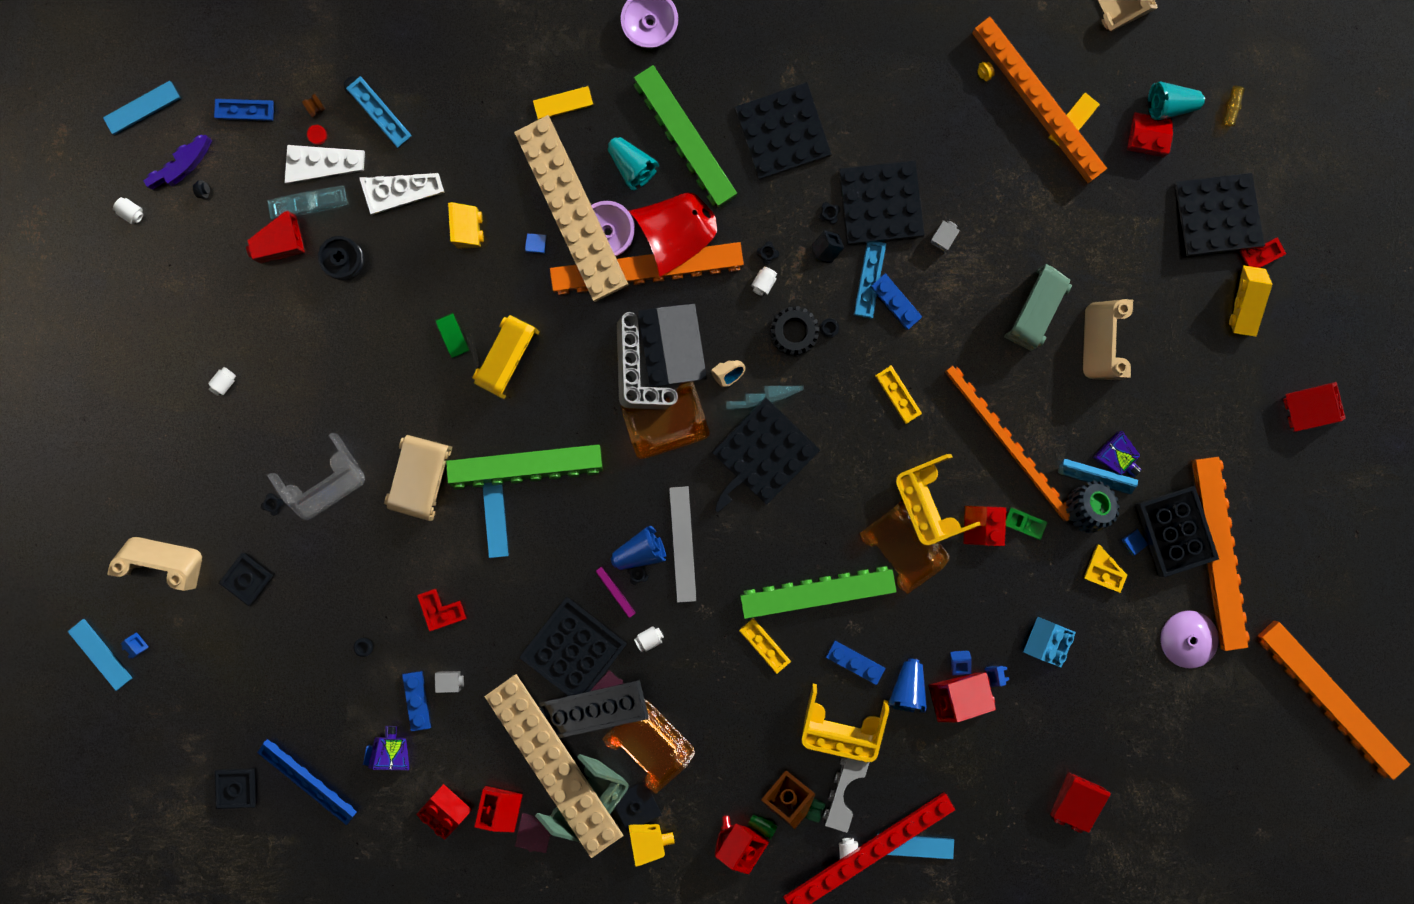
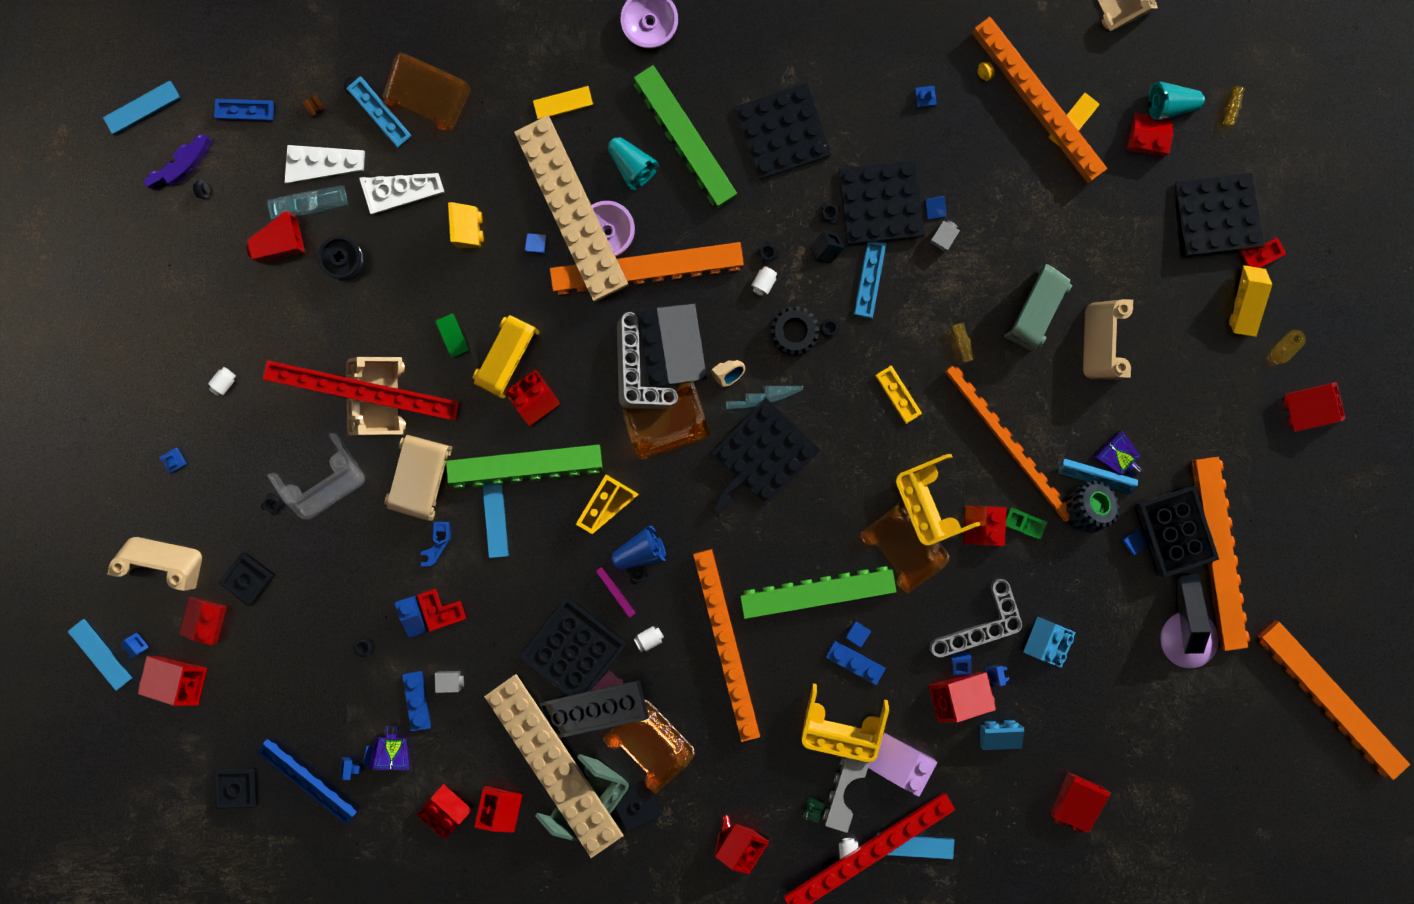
white brick [113,197,143,224] -> none
red tile [307,125,327,145] -> none
clear pink piece [515,813,550,853] -> none
red piece [628,193,717,276] -> none
yellow torso [628,824,675,867] -> none
light grey tile [670,486,696,602] -> none
yellow tile [739,618,791,674] -> none
green cone [748,814,778,839] -> none
reddish brown slope [761,771,815,830] -> none
blue plate [870,273,922,330] -> none
blue cone [888,659,927,713] -> none
yellow wing [1084,544,1127,593] -> none
none -> red slope [138,656,207,706]
none -> blue tile [159,448,187,474]
none -> red slope [179,597,227,645]
none -> red plate [263,360,459,421]
none -> blue tile [340,757,361,780]
none -> tan windscreen [346,357,406,436]
none -> clear orange windscreen [381,51,471,131]
none -> blue slope [394,595,428,638]
none -> blue piece [421,522,451,566]
none -> red slope [505,369,560,426]
none -> yellow wedge [576,475,639,534]
none -> orange brick [693,549,760,742]
none -> blue slope [845,621,871,647]
none -> lavender slope [868,733,937,797]
none -> blue tile [915,86,937,108]
none -> blue slope [924,196,946,220]
none -> light grey beam [929,579,1022,657]
none -> clear yellow pin [952,322,975,362]
none -> dark azure slope [980,720,1024,750]
none -> black slope [1176,573,1211,654]
none -> clear yellow plate [1271,330,1306,363]

